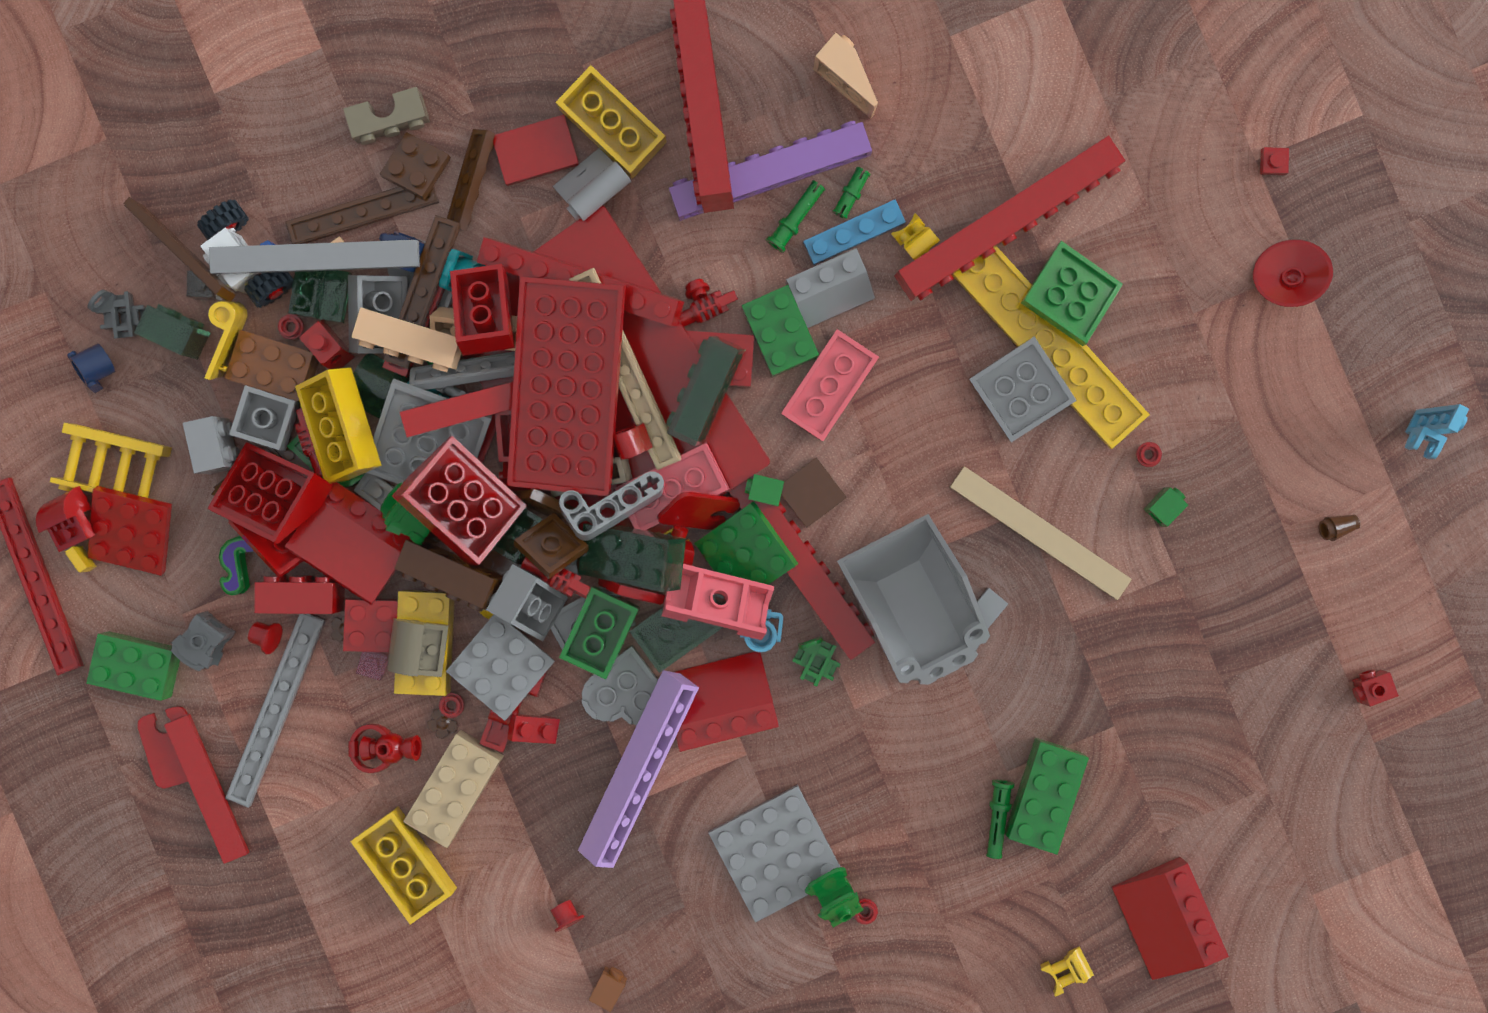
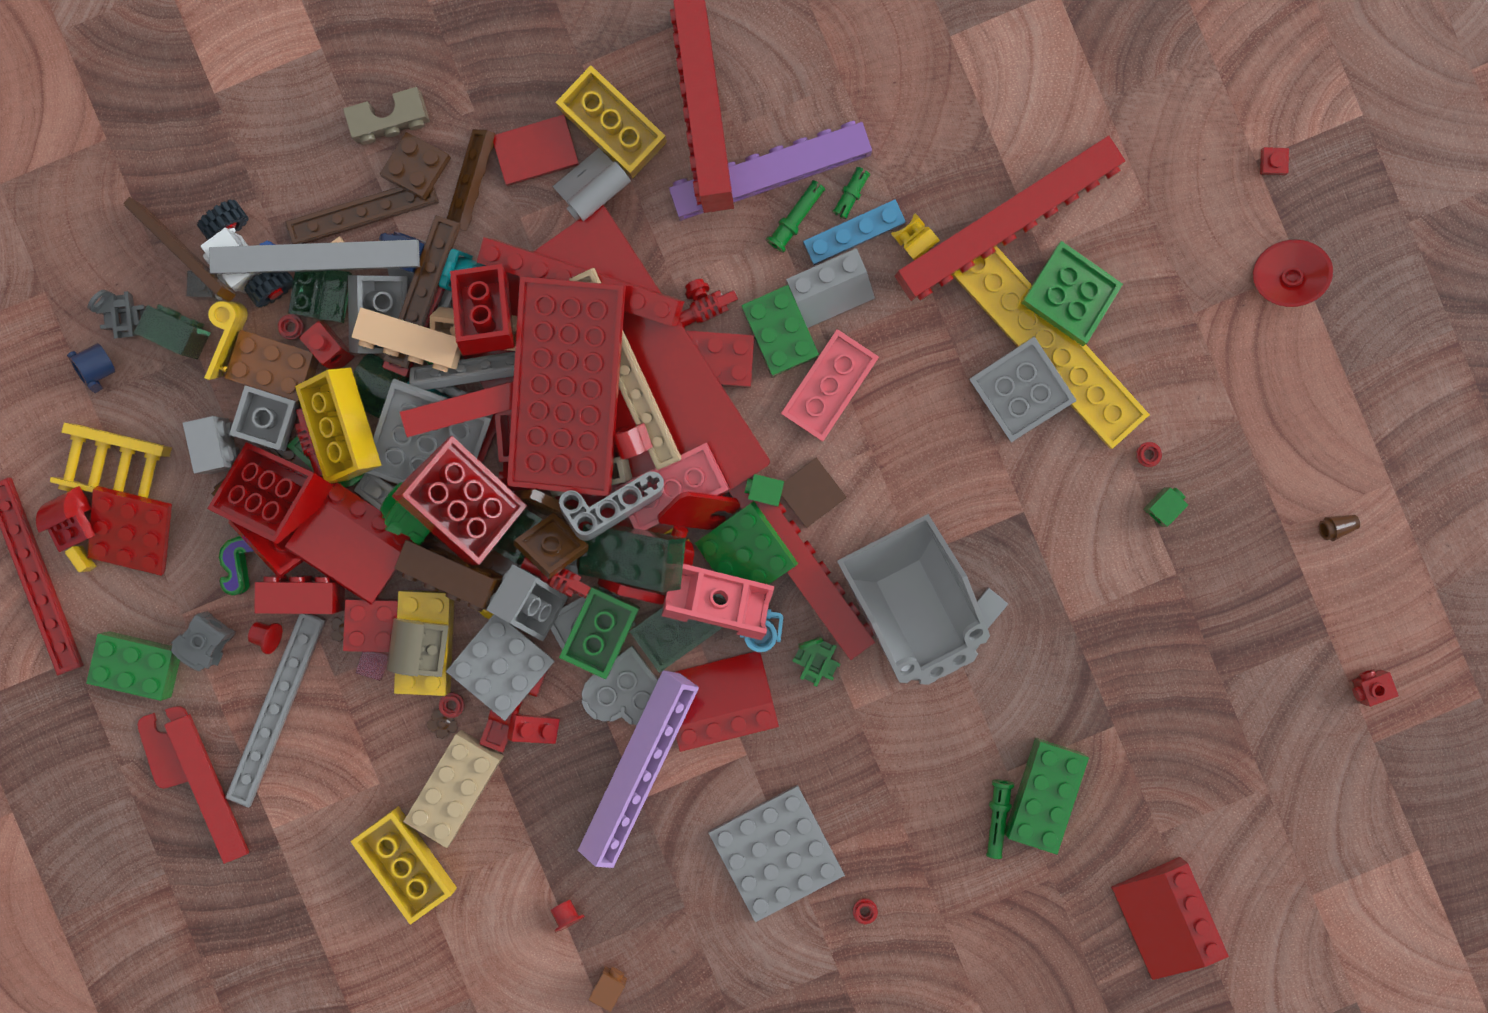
red piece [348,724,422,773] -> none
clear green brick [666,336,746,446] -> none
green piece [805,867,864,928] -> none
light nougat slope [813,33,878,119] -> none
tan tile [950,466,1132,600] -> none
yellow piece [1040,946,1094,997] -> none
medium azure plate [1405,404,1469,459] -> none

